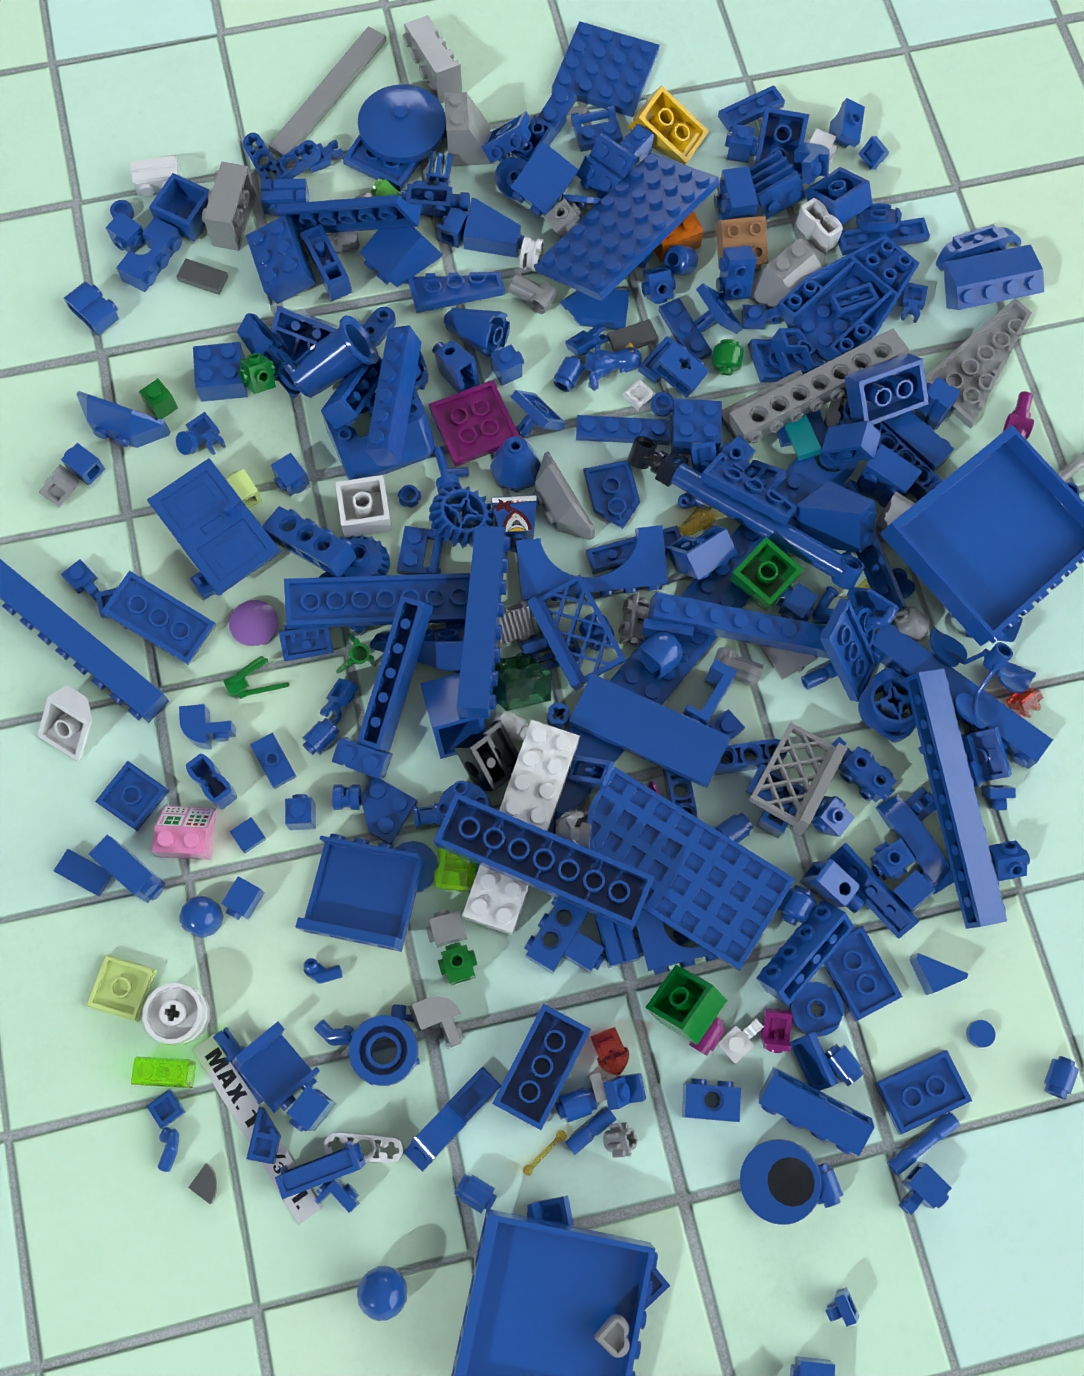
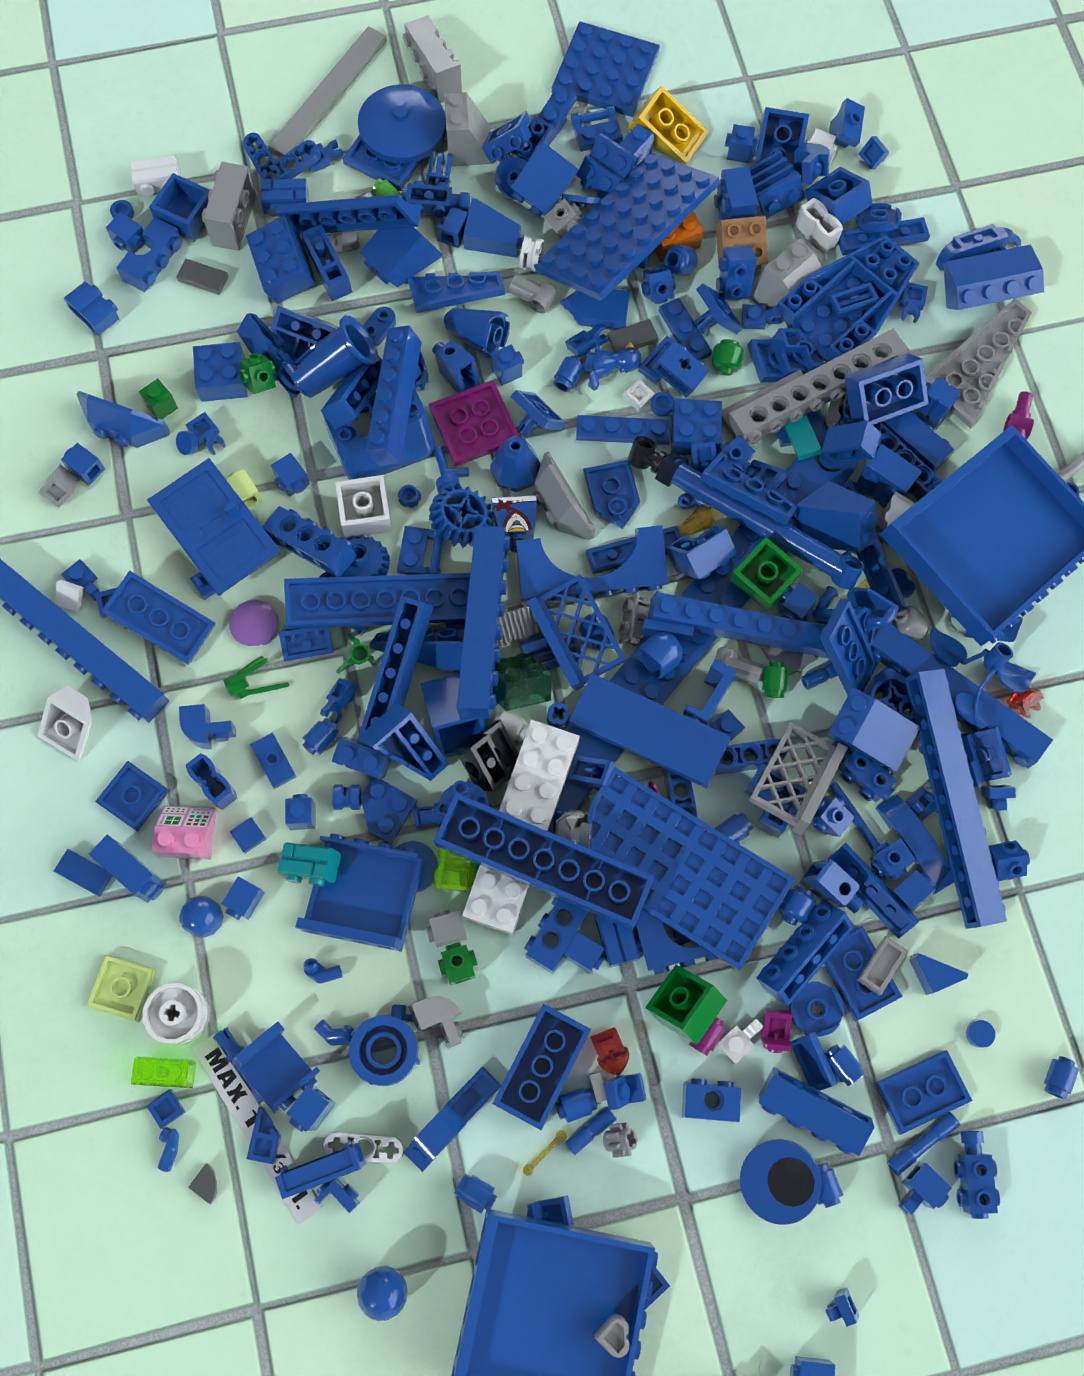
blue plate [718,85,785,132] -> none
none -> white tile [54,580,84,612]
none -> teal brick [278,842,341,887]
none -> blue wedge [359,702,449,781]
none -> green brick [762,662,789,698]
none -> slope [827,688,921,772]
none -> blue bar [828,781,881,851]
none -> light grey tile [857,936,908,996]
none -> blue brick [954,1131,1000,1219]

